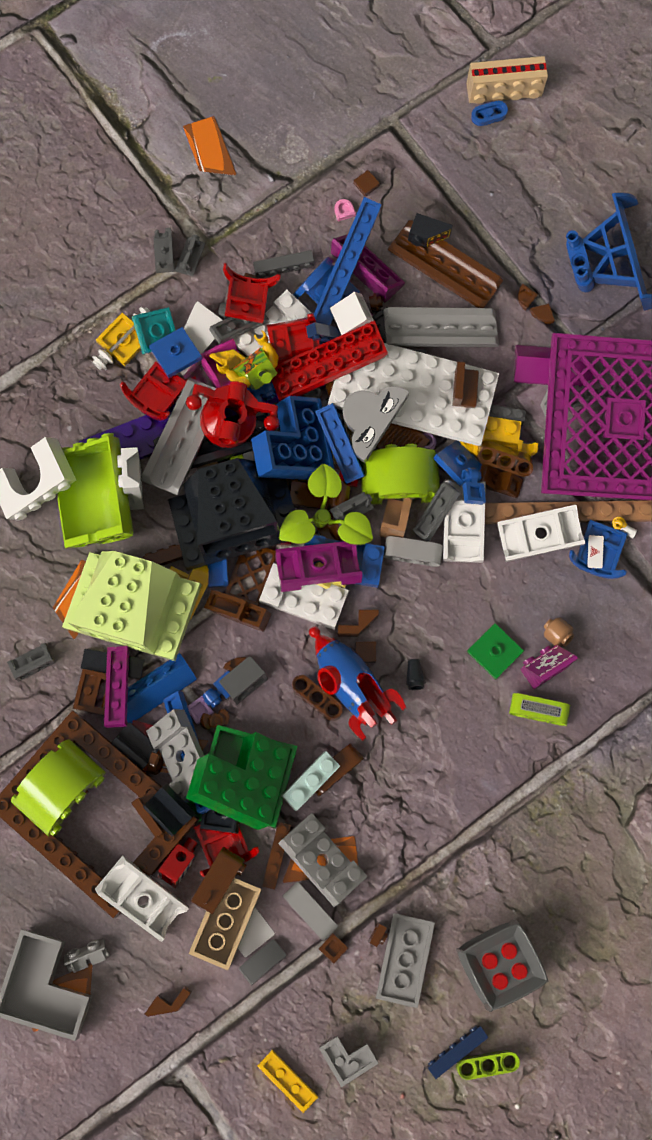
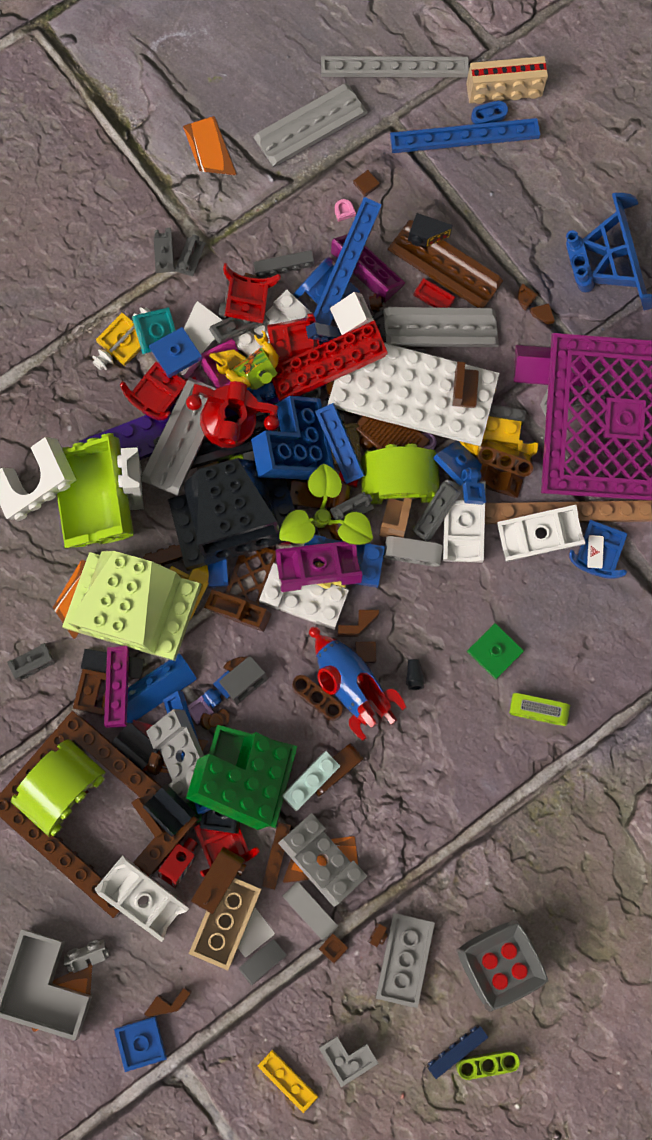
light grey brick [343,387,409,463] -> none
magenta slope [520,645,578,689] -> none
medium nougat head [544,617,574,647] -> none
arm [612,517,637,539] -> none
none -> blue plate [114,1016,167,1072]
none -> light grey plate [254,83,368,167]
none -> light grey plate [321,56,469,77]
none -> blue plate [390,118,540,153]
none -> red tile [413,278,456,308]

